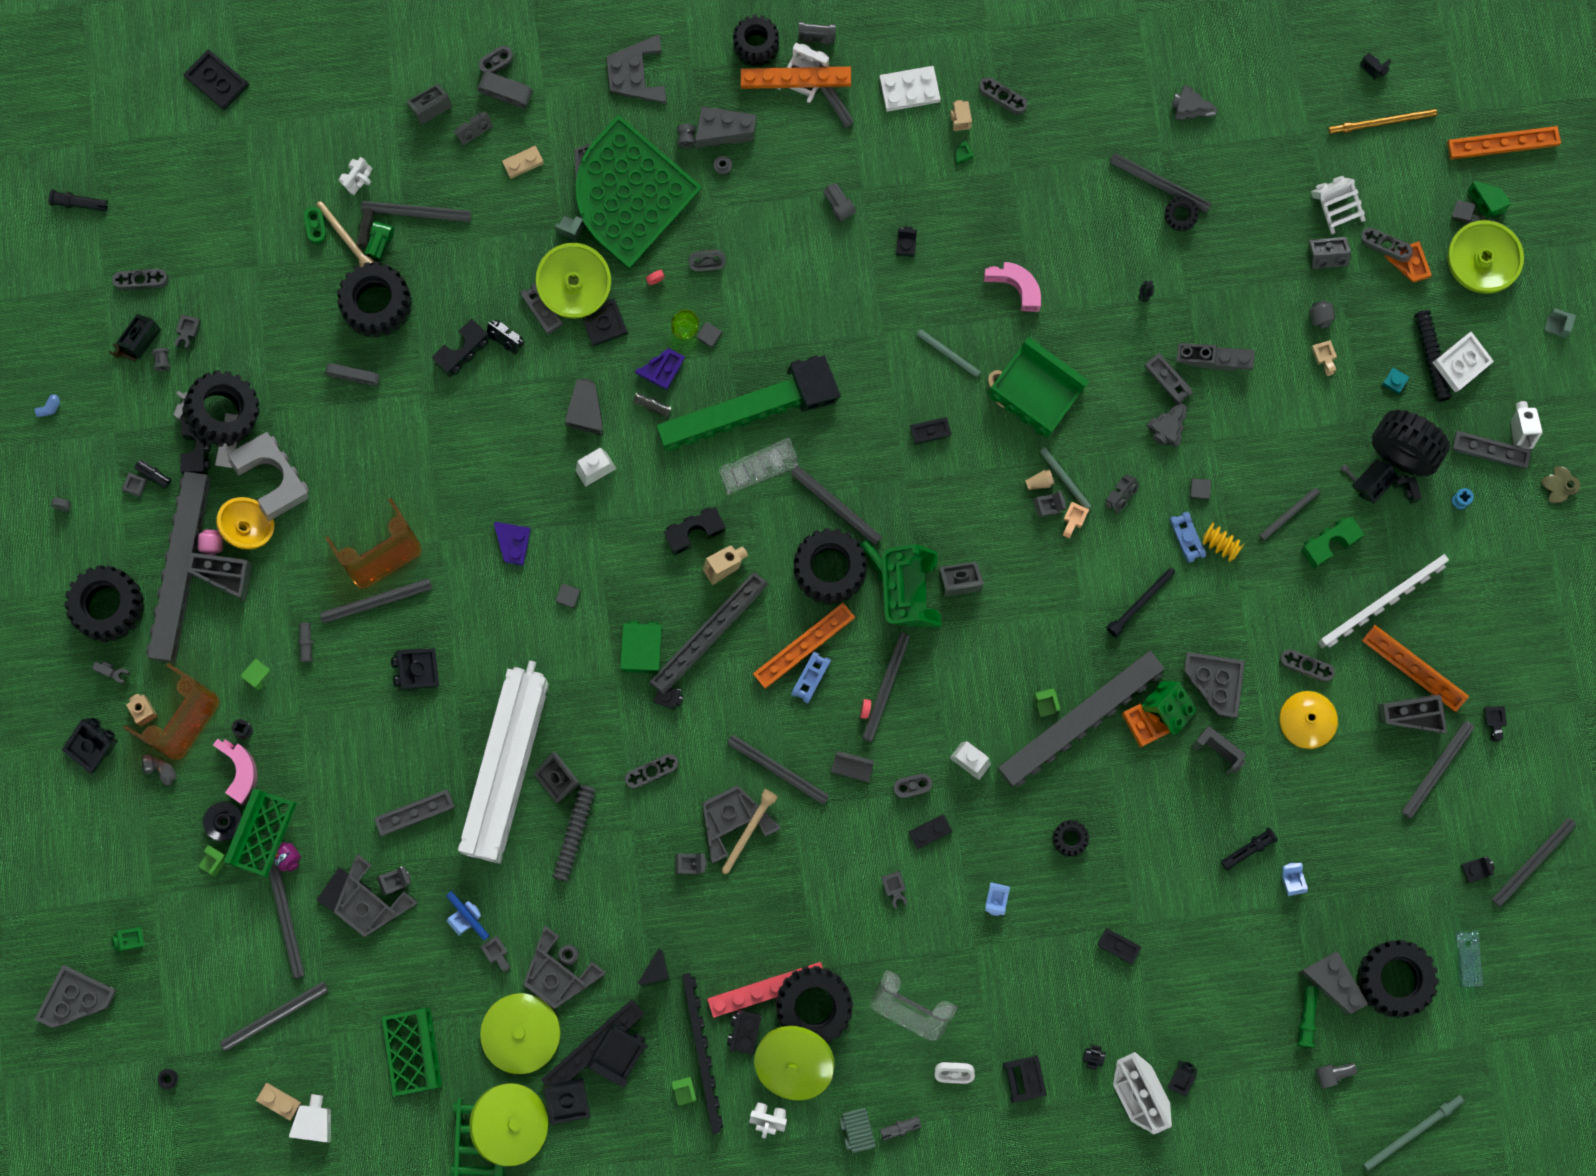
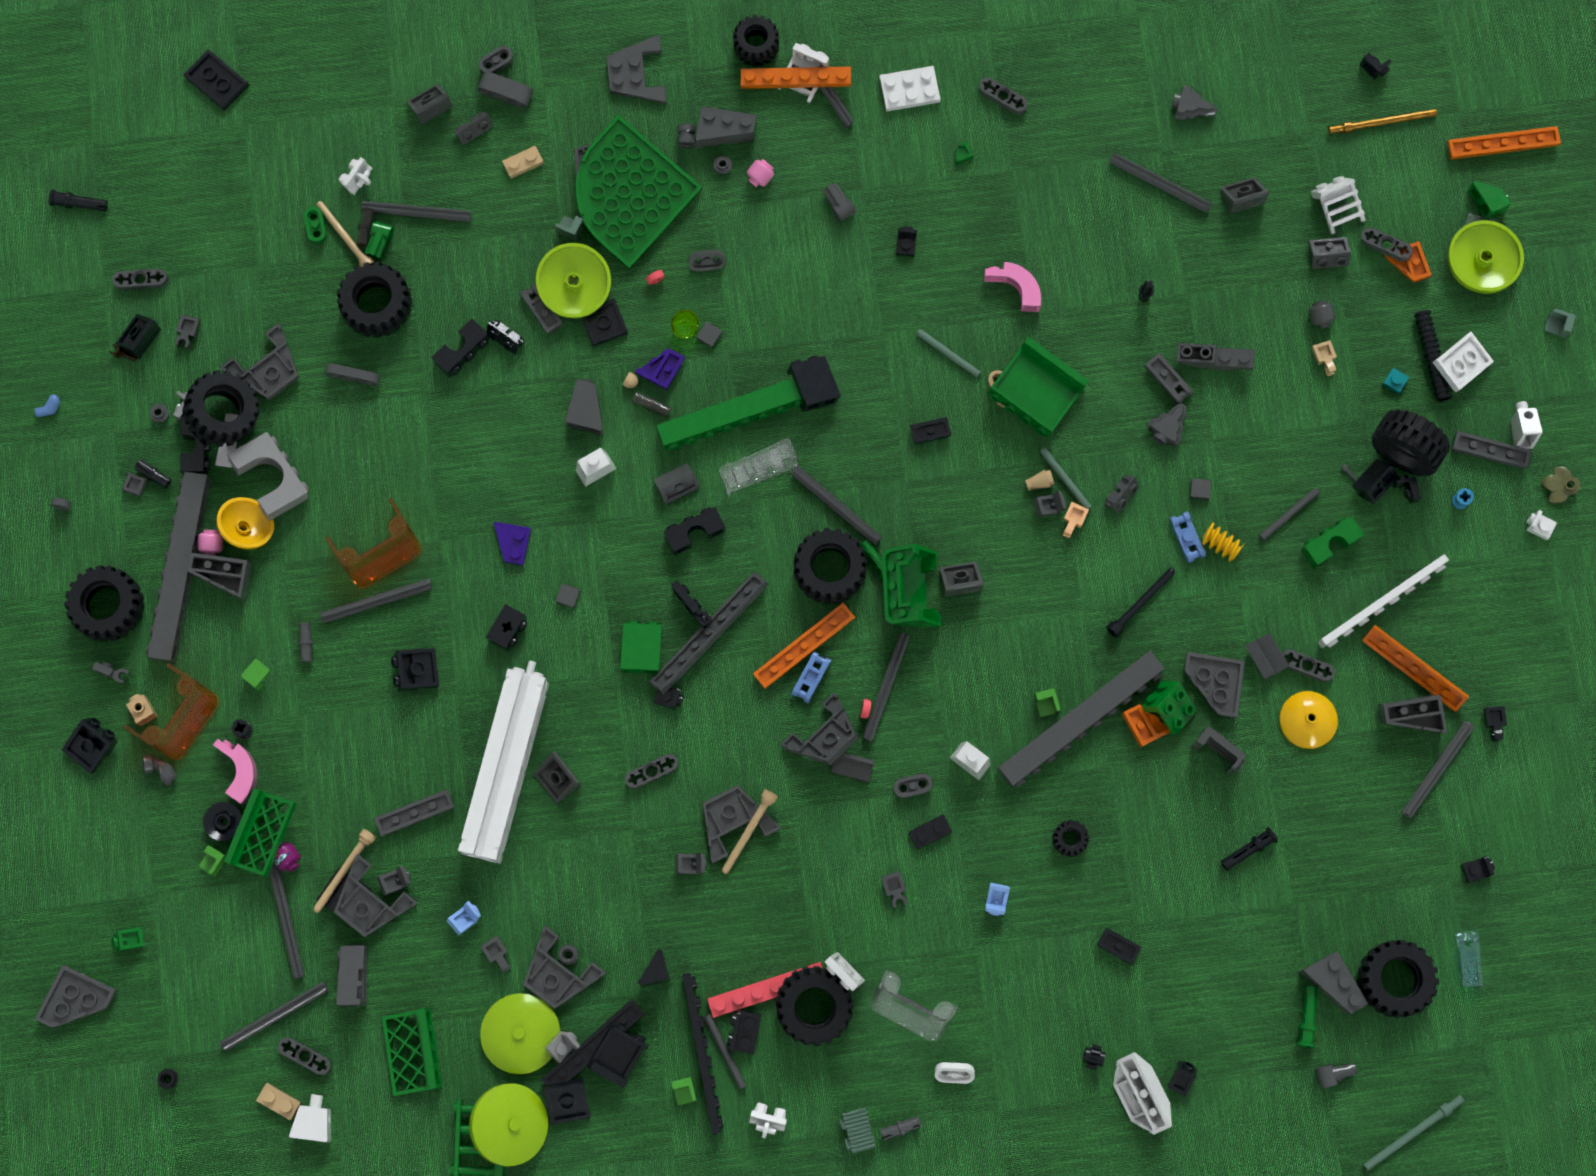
dark grey bush [151,348,171,371] -> none
blue bar [446,891,490,941] -> none
dark grey piece [552,785,596,882] -> none
tan torso [702,546,748,585] -> none
dark grey axle [727,735,829,804] -> none
lime dish [754,1026,835,1100] -> none
dark grey plate [798,21,836,44] -> none
tan brick [950,100,972,131] -> none
black plate [1002,1056,1047,1103] -> none
black tyre [1165,196,1199,231] -> none
light blue bracket [1281,863,1308,896] -> none
dark grey tile [1452,200,1476,223] -> none
dark grey axle [1492,818,1576,907] -> none
none -> dark grey plate [149,404,169,423]
none -> dark grey wing [220,323,299,400]
none -> dark grey beam [278,1038,332,1075]
none -> tan piece [313,829,376,913]
none -> dark grey wedge [336,945,368,1007]
none -> black brick [486,604,528,652]
none -> light grey bracket [544,1031,580,1063]
none -> tan hinge [622,372,638,388]
none -> dark grey panel [654,463,700,504]
none -> black hinge [671,581,712,628]
none -> dark grey bar [704,1014,746,1090]
none -> bright pink head [747,159,774,187]
none -> dark grey wing [780,693,858,765]
none -> white plate [825,952,865,991]
none -> dark grey slope [1220,177,1269,214]
none -> dark grey panel [1245,633,1289,679]
none -> white bracket [1526,510,1557,541]

